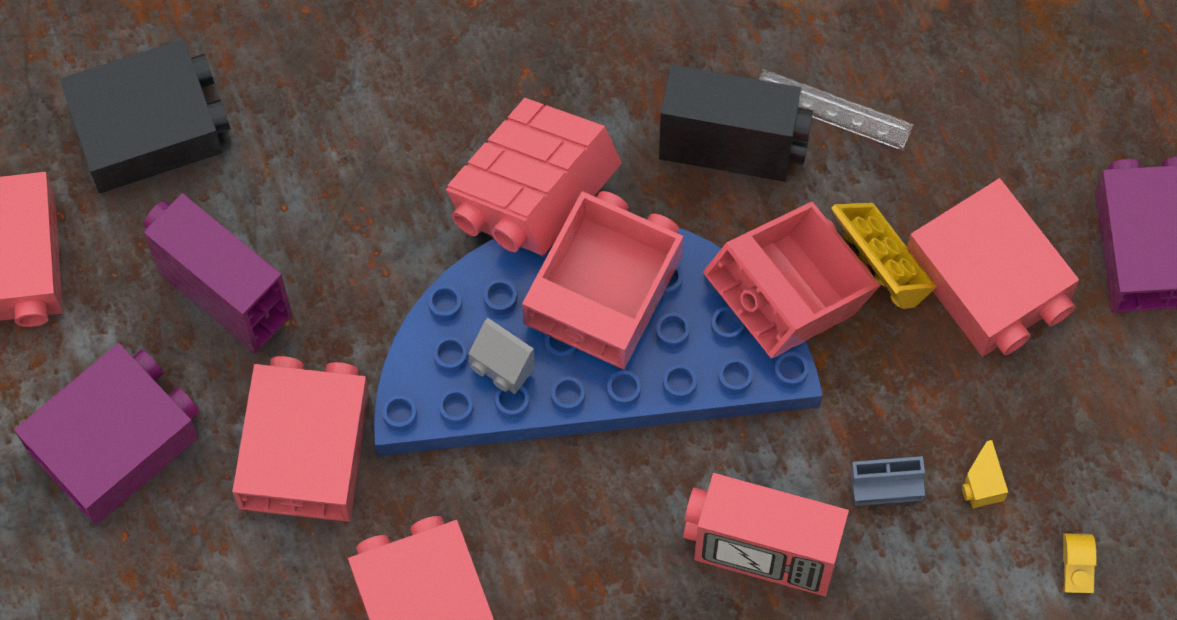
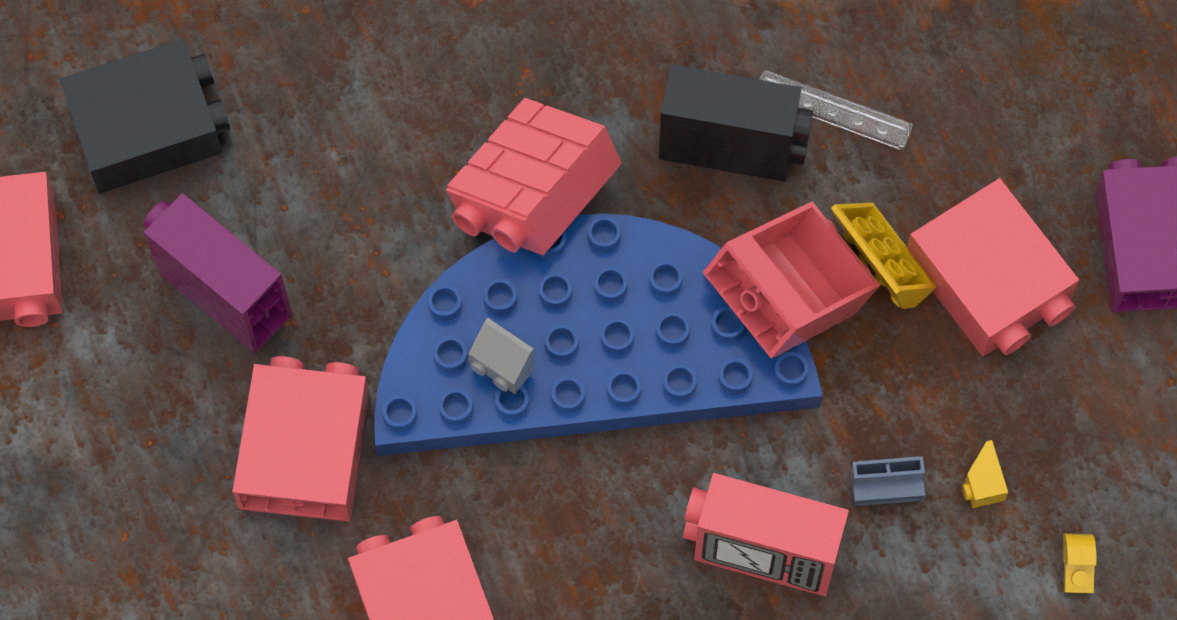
magenta brick [14,343,200,526] -> none
coral brick [522,191,683,370] -> none

